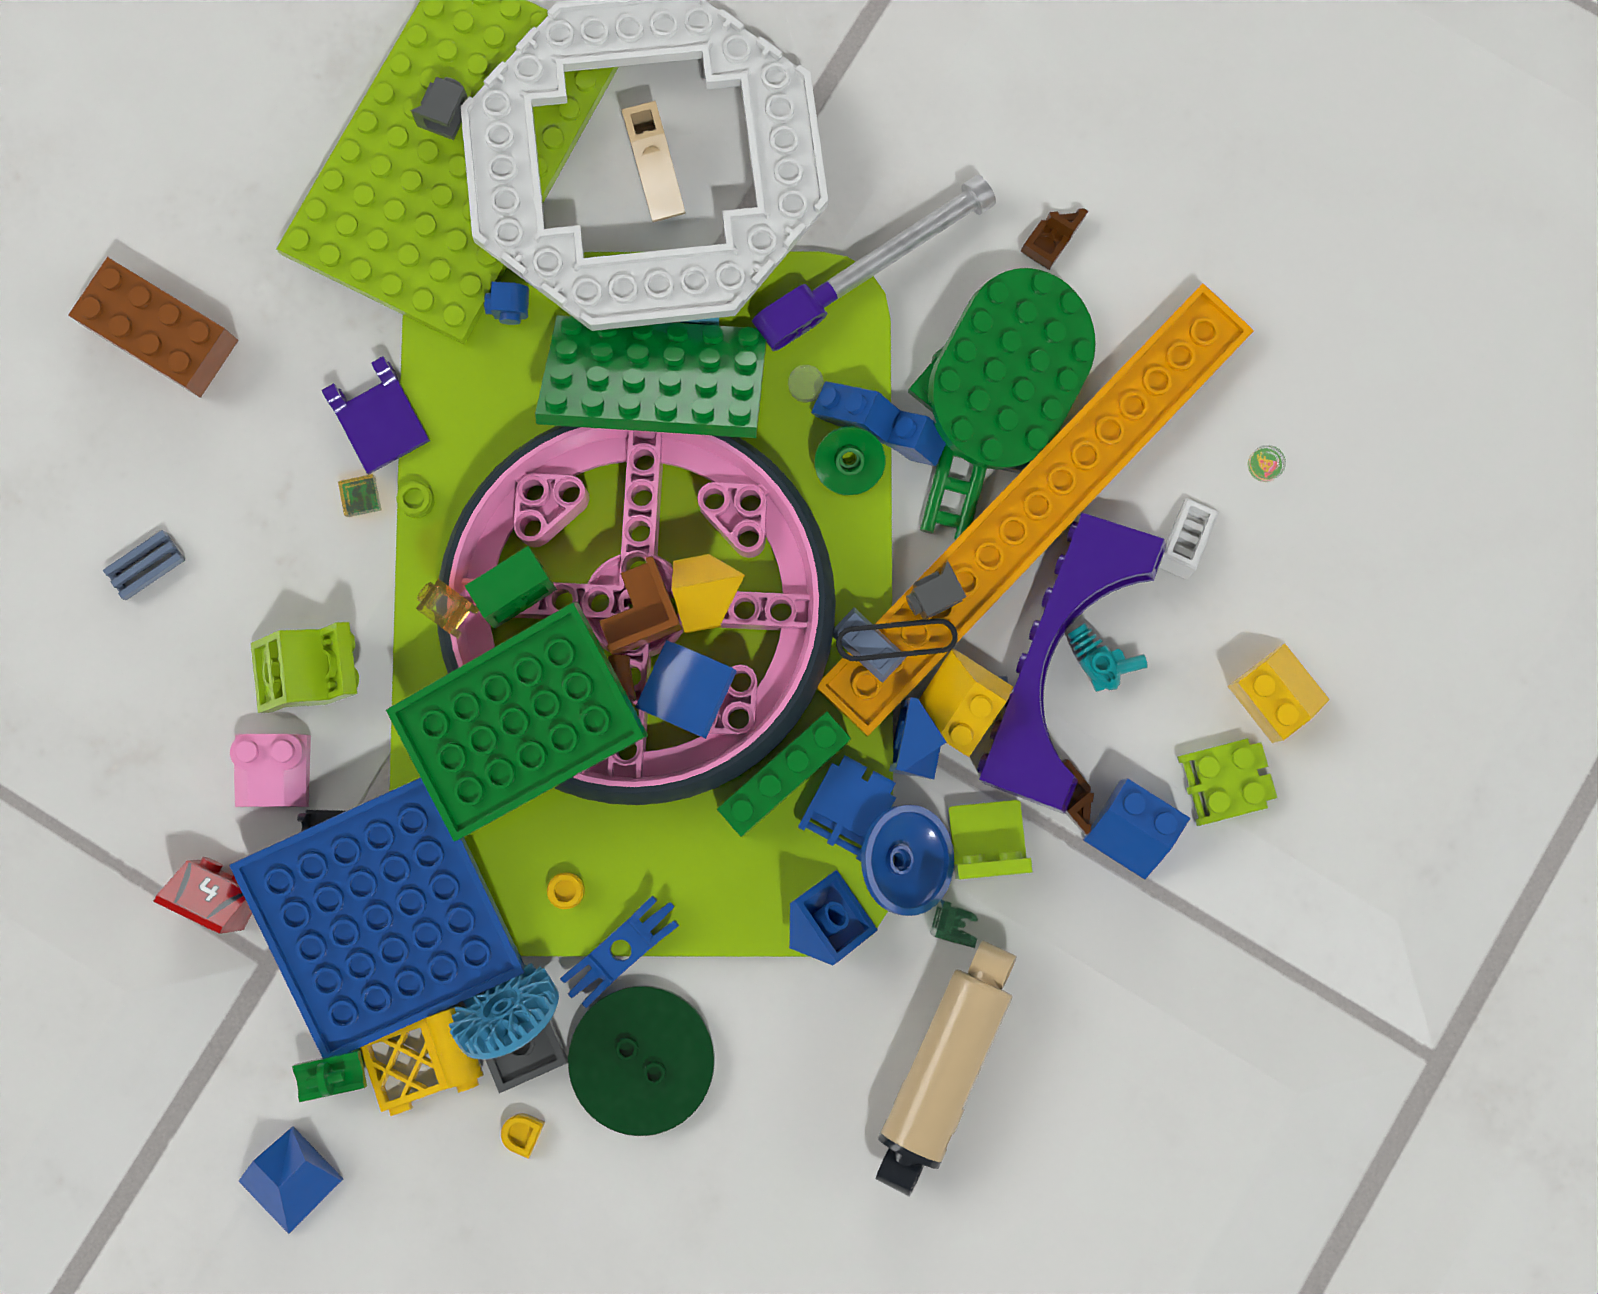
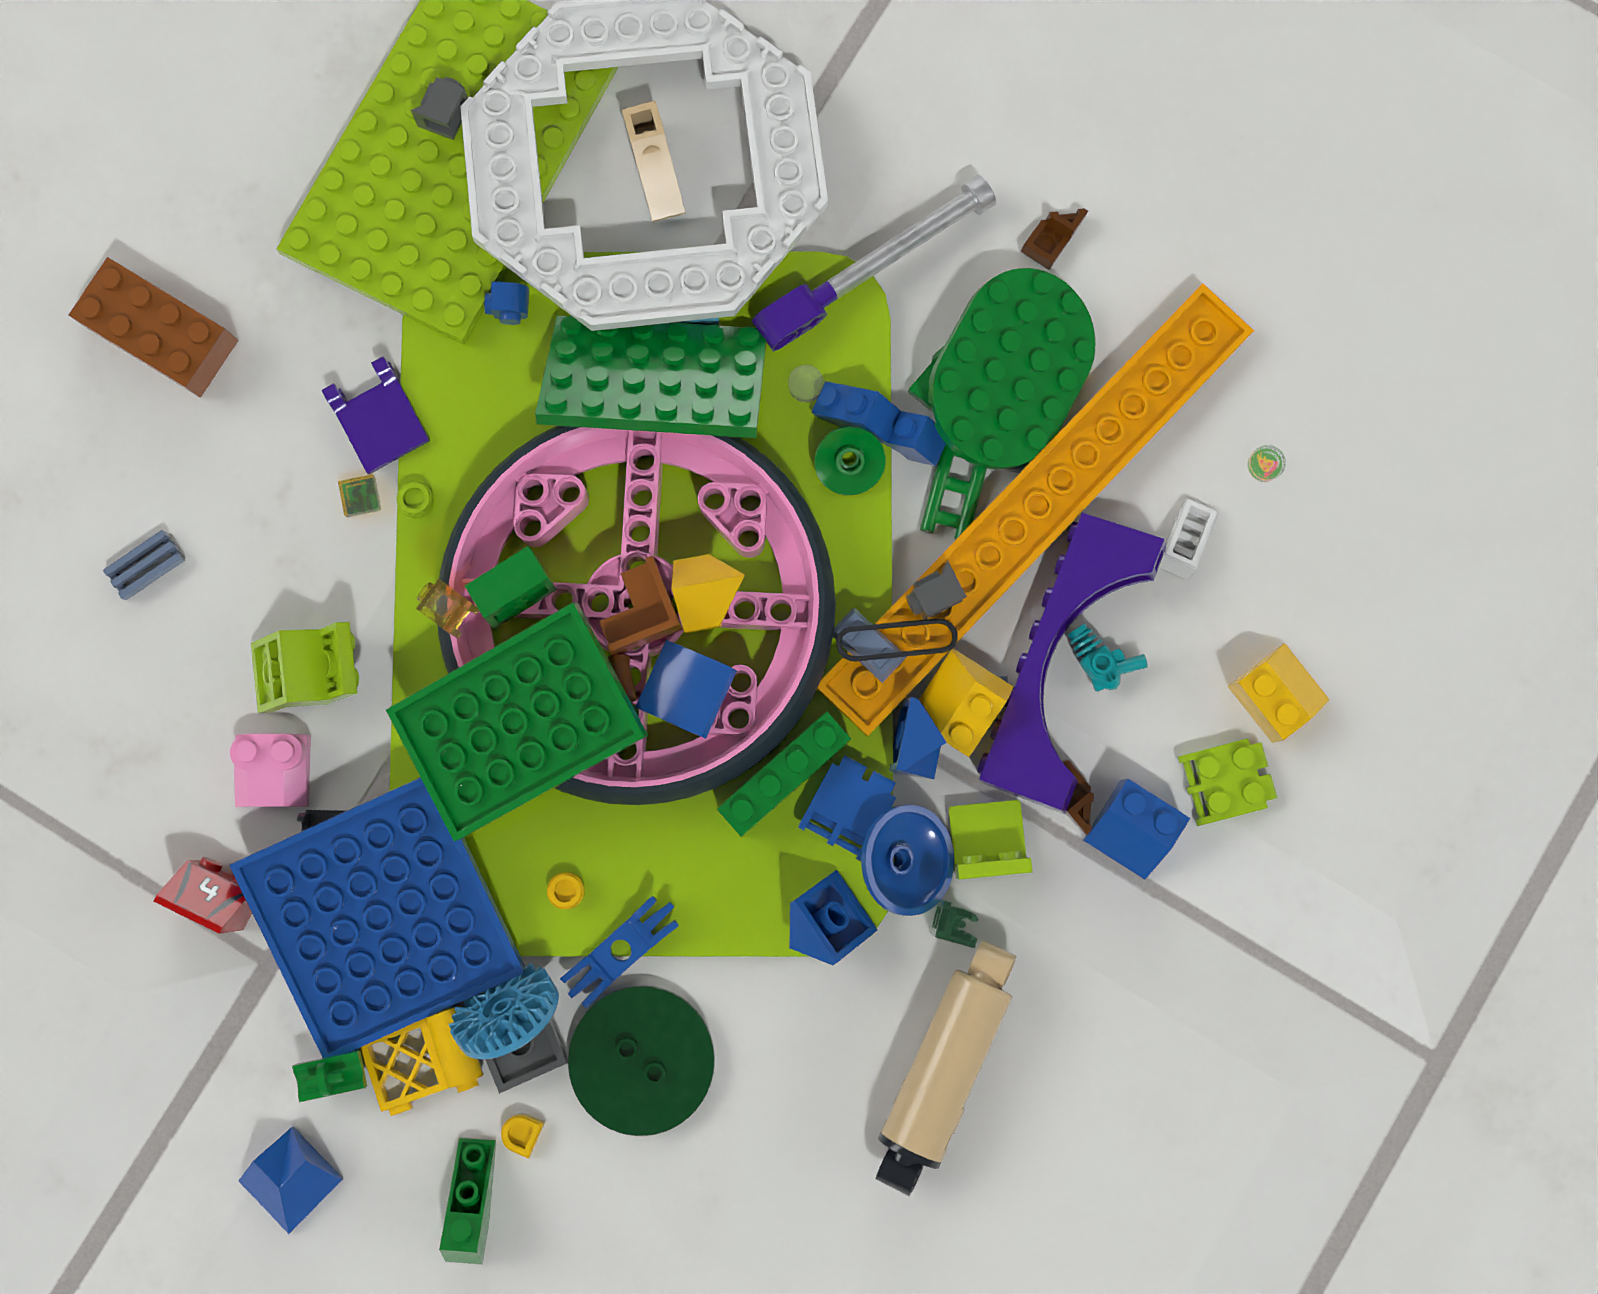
none -> green slope [439,1138,496,1265]

